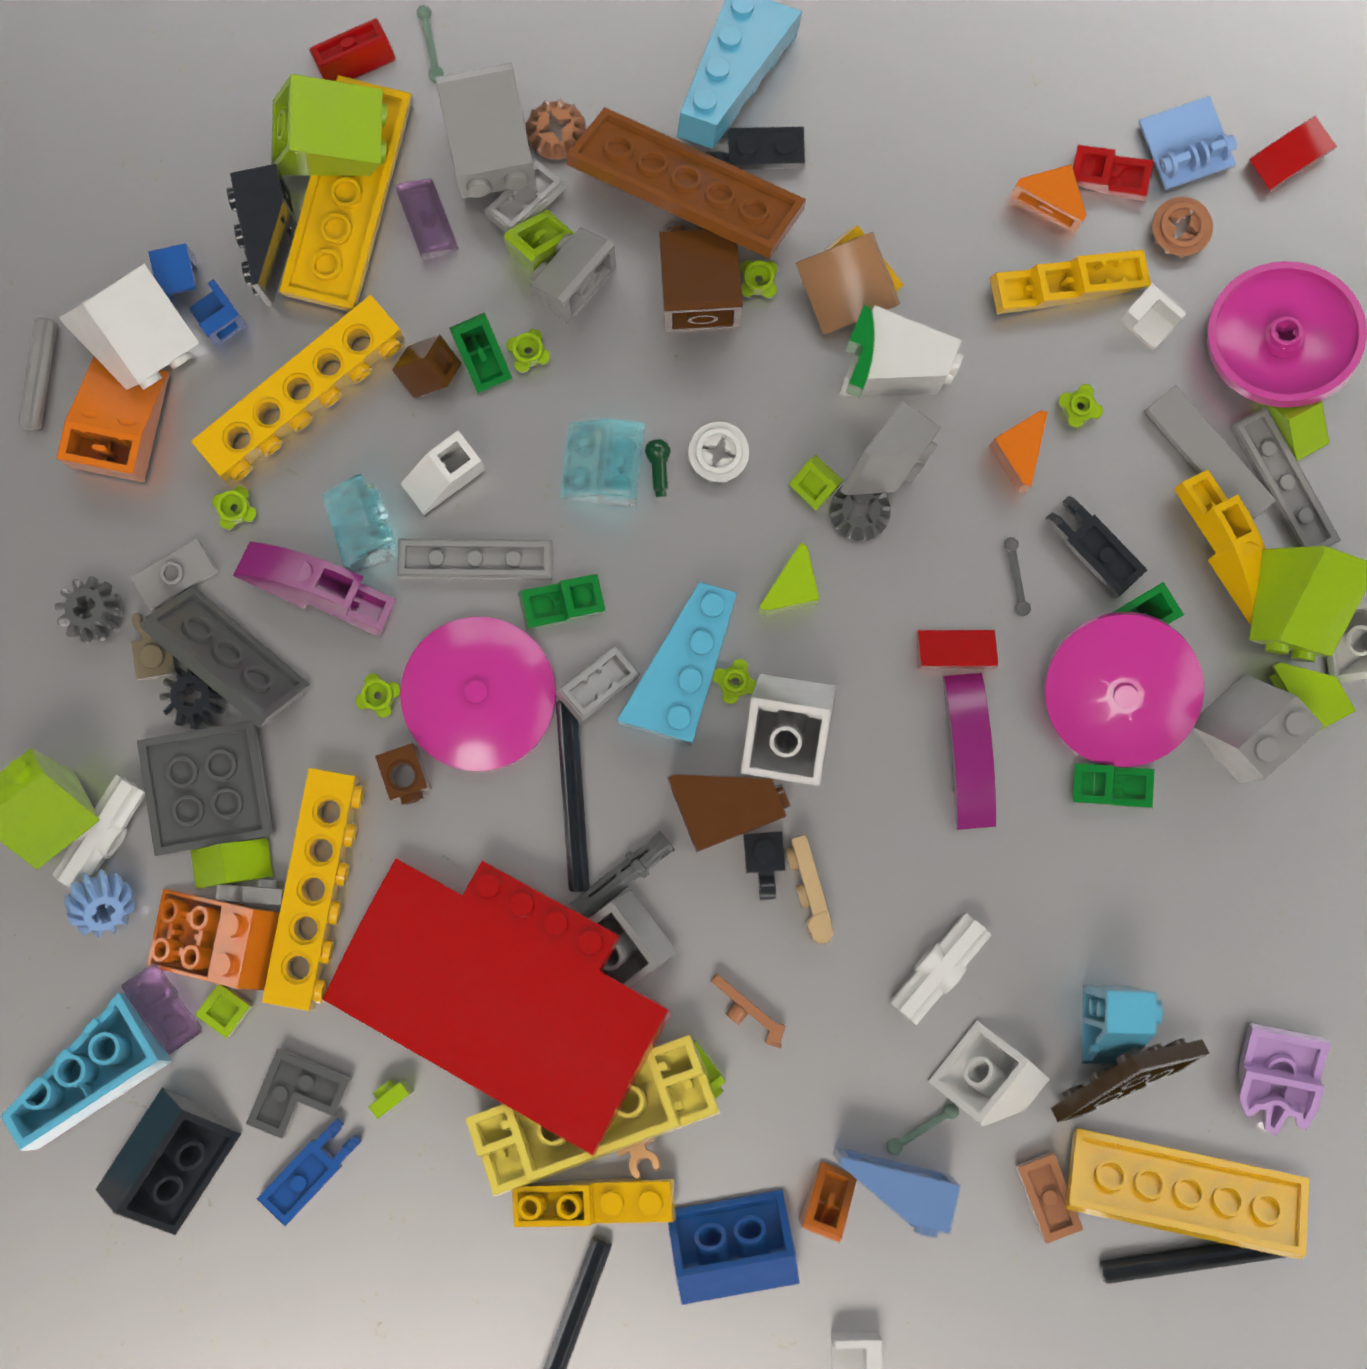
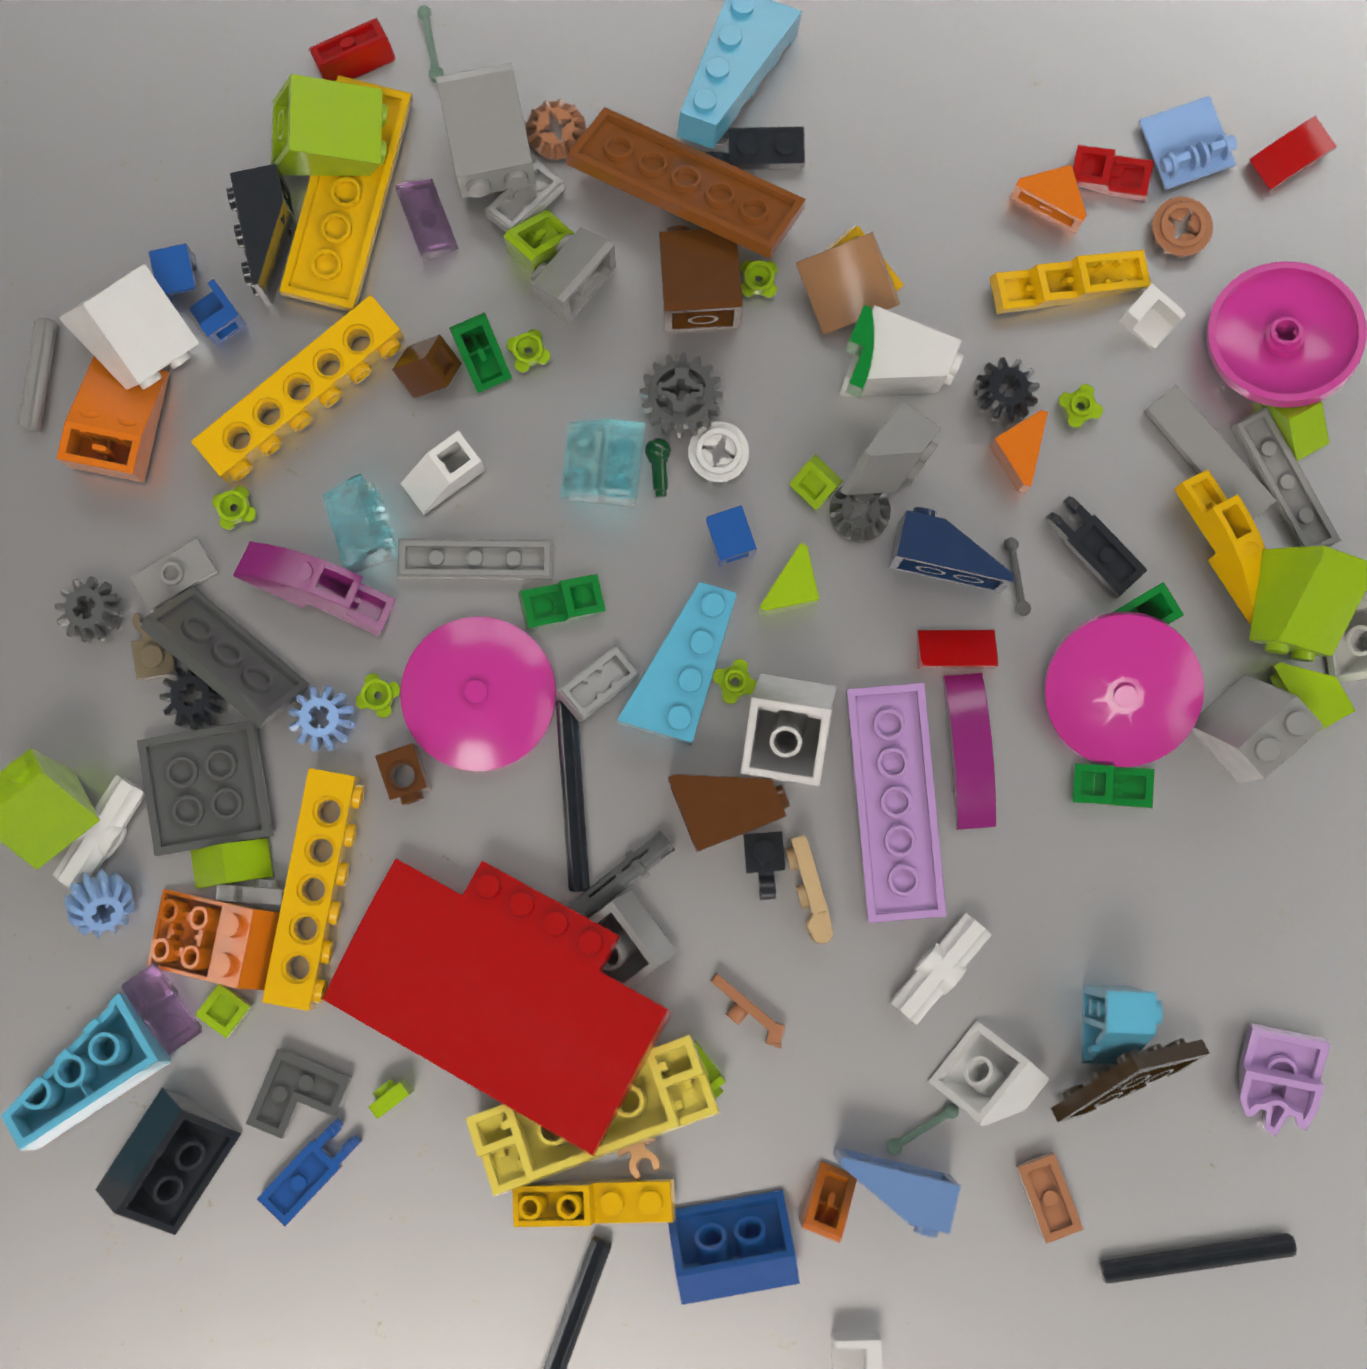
yellow plate [1065,1128,1310,1260] -> none
none -> light blue gear [288,686,356,752]
none -> dark grey gear [640,353,724,438]
none -> blue panel [706,505,757,567]
none -> lavender plate [846,683,947,923]
none -> dark blue slope [888,507,1015,593]
none -> black gear [973,357,1040,424]

